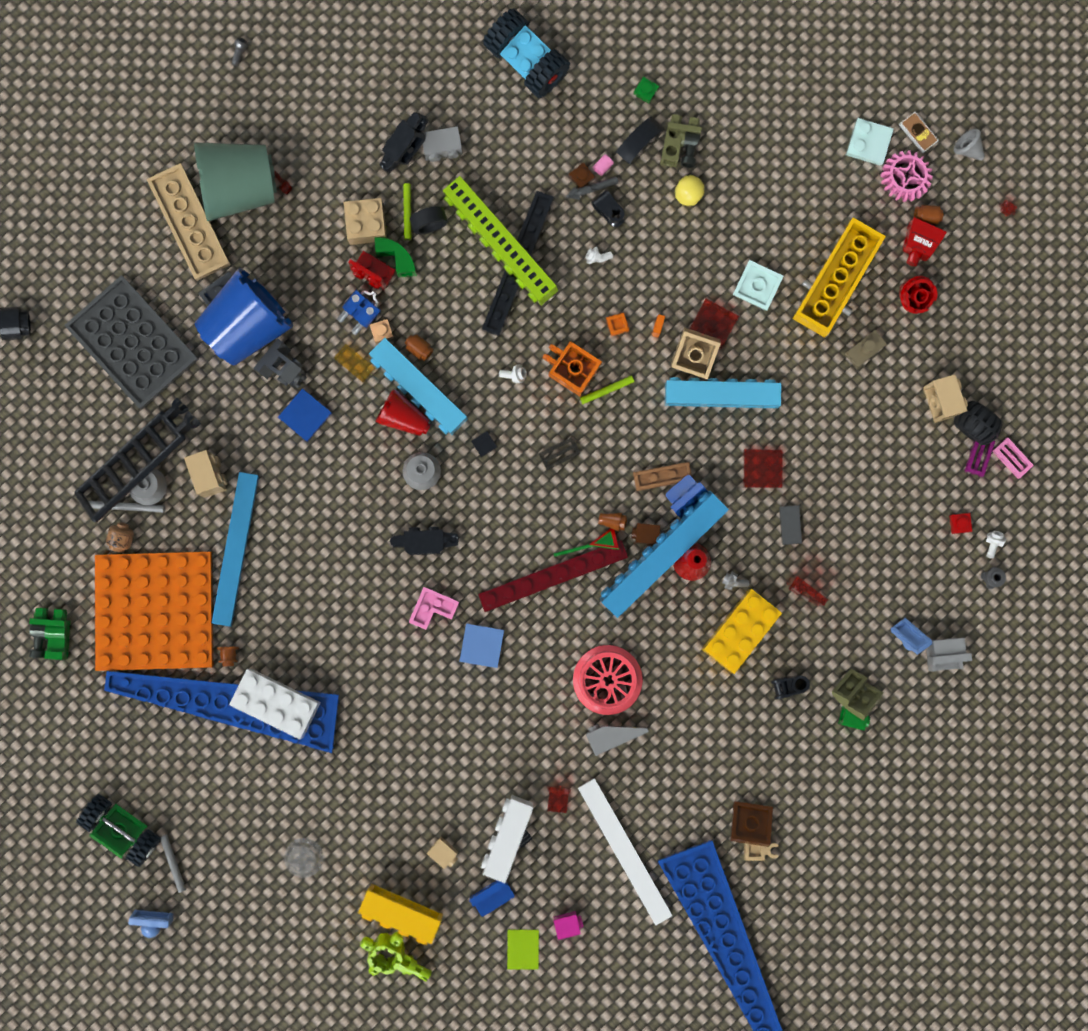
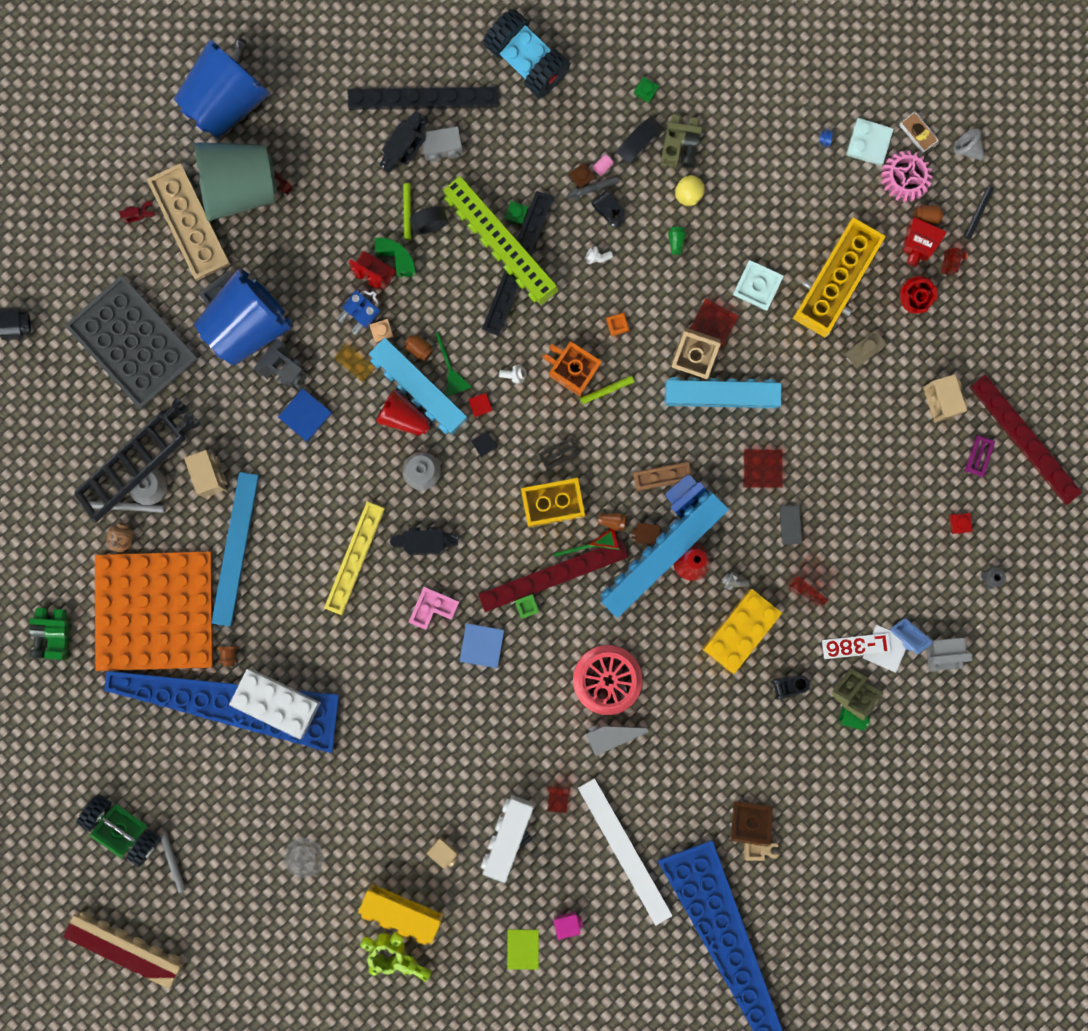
medium blue tile [129,910,173,938] -> none
tan brick [343,198,387,245] -> none
blue panel [469,880,515,917] -> none
orange tile [652,314,665,338] -> none
black wheel [954,401,1002,445] -> none
white plate [986,531,1006,559] -> none
bright pink tile [992,437,1034,479] -> none
clear red plate [999,200,1017,217] -> none
none -> brick [63,911,184,989]
none -> dark red plate [119,201,156,224]
none -> blue cone [174,39,271,139]
none -> light yellow tile [324,501,385,615]
none -> black plate [348,87,498,110]
none -> green piece [436,332,472,397]
none -> red tile [468,393,493,418]
none -> green plate [505,201,528,226]
none -> bright green plate [515,594,539,619]
none -> yellow brick [521,478,585,528]
none -> green cone [668,227,687,255]
none -> blue plate [819,128,833,147]
none -> white sticker [822,633,891,659]
none -> white sticker [863,625,906,673]
none -> clear red tile [941,248,968,275]
none -> black bar [964,186,994,240]
none -> dark red plate [969,374,1082,505]

